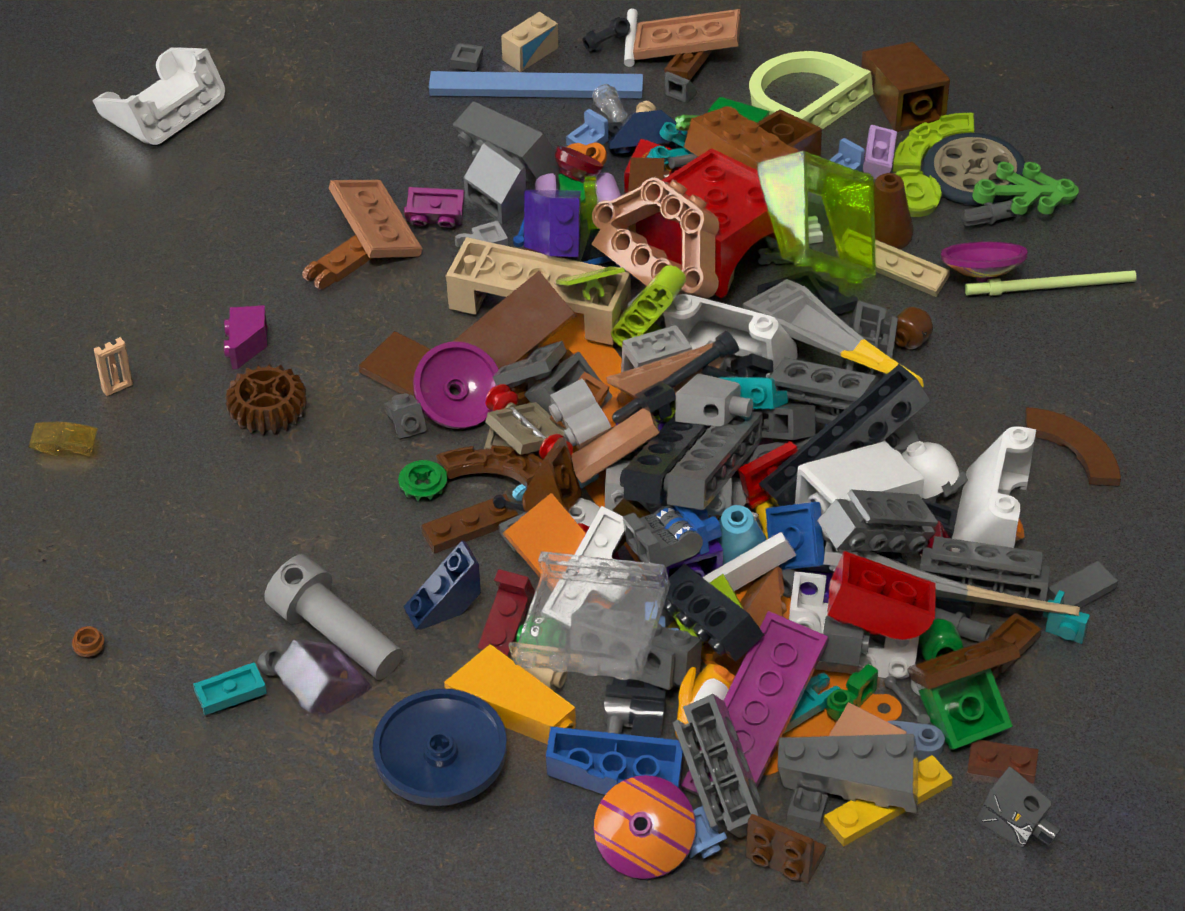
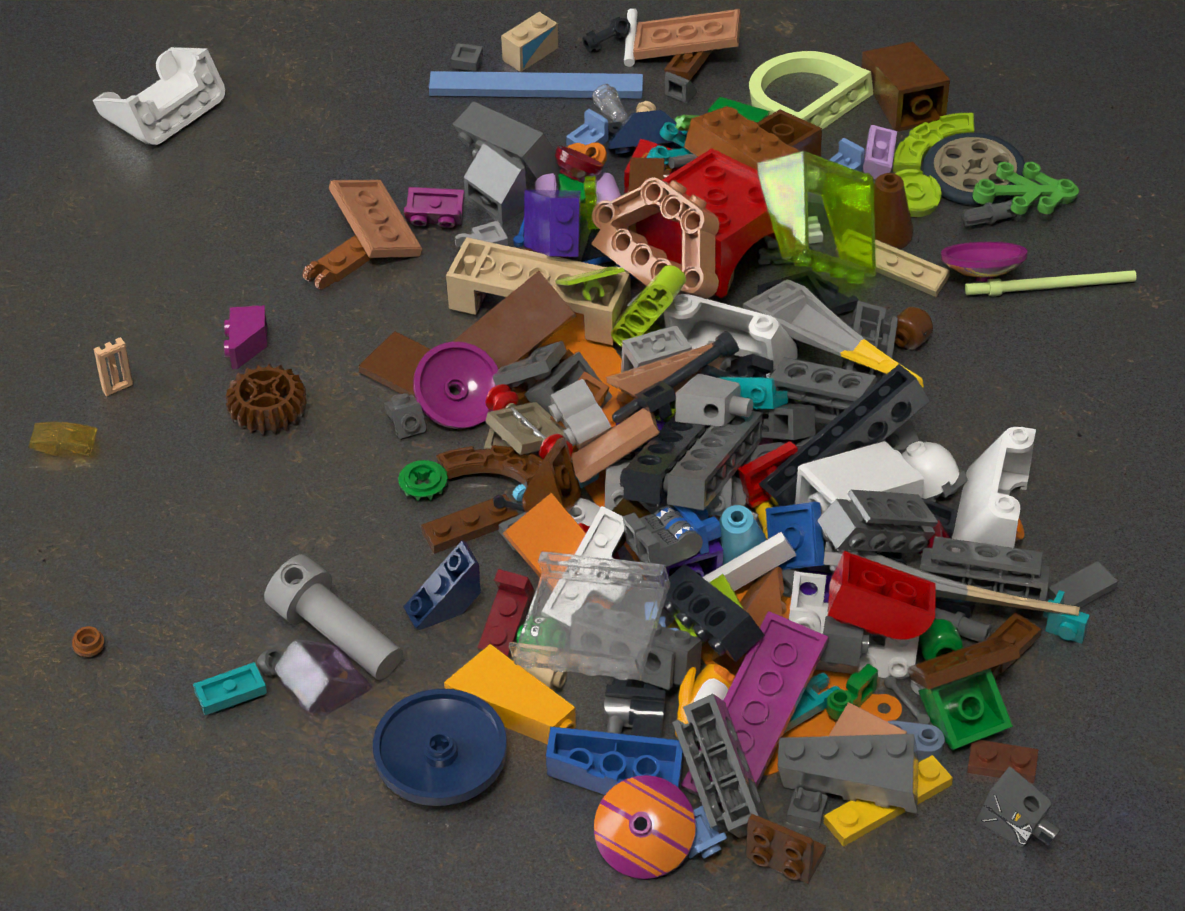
reddish brown tile [1025,407,1121,486] -> none

